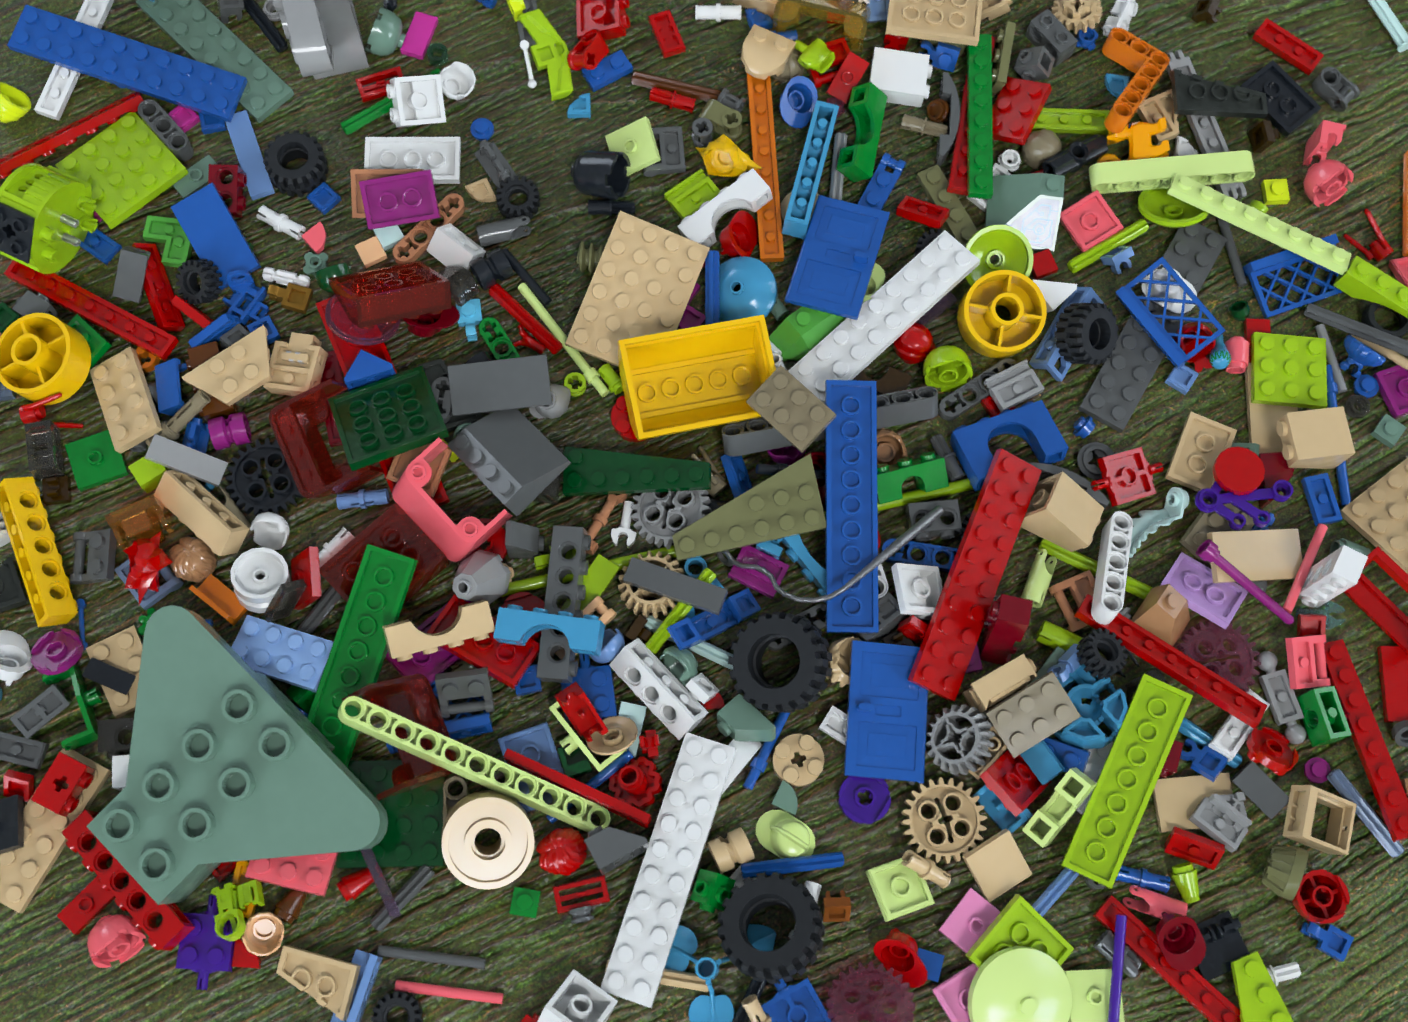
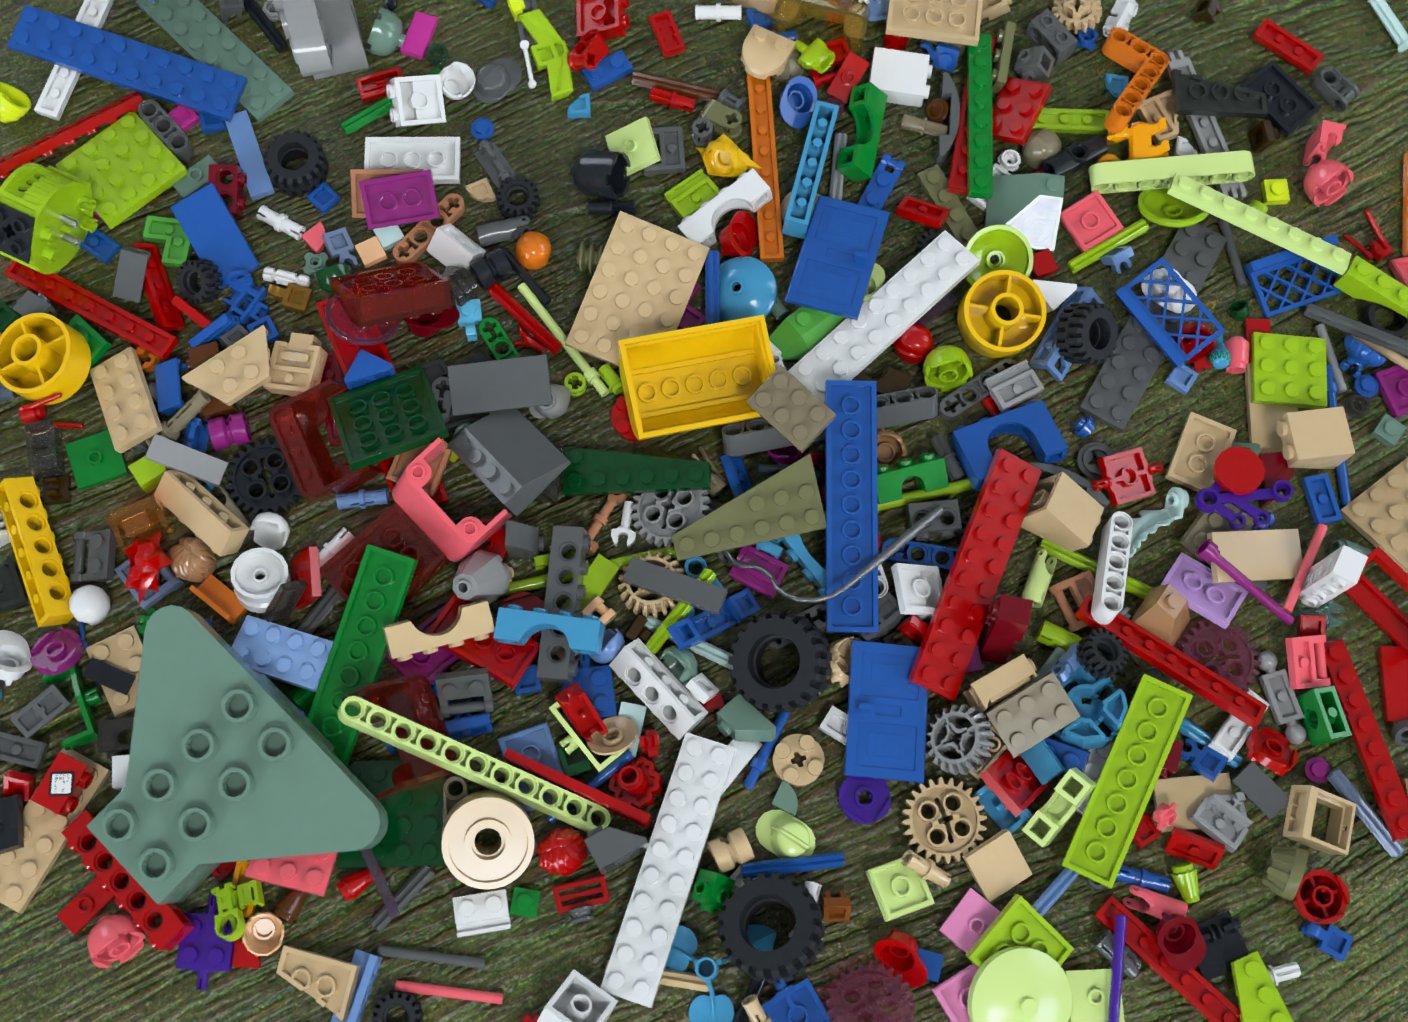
none -> sticker [48,772,74,796]
none -> white hair [69,585,110,626]
none -> sand blue plate [322,227,358,269]
none -> white plate [452,889,512,938]
none -> dark grey piece [473,58,522,104]
none -> orange hair [515,231,551,270]
none -> red tile [1132,813,1161,849]
none -> coral plate [1153,802,1177,831]

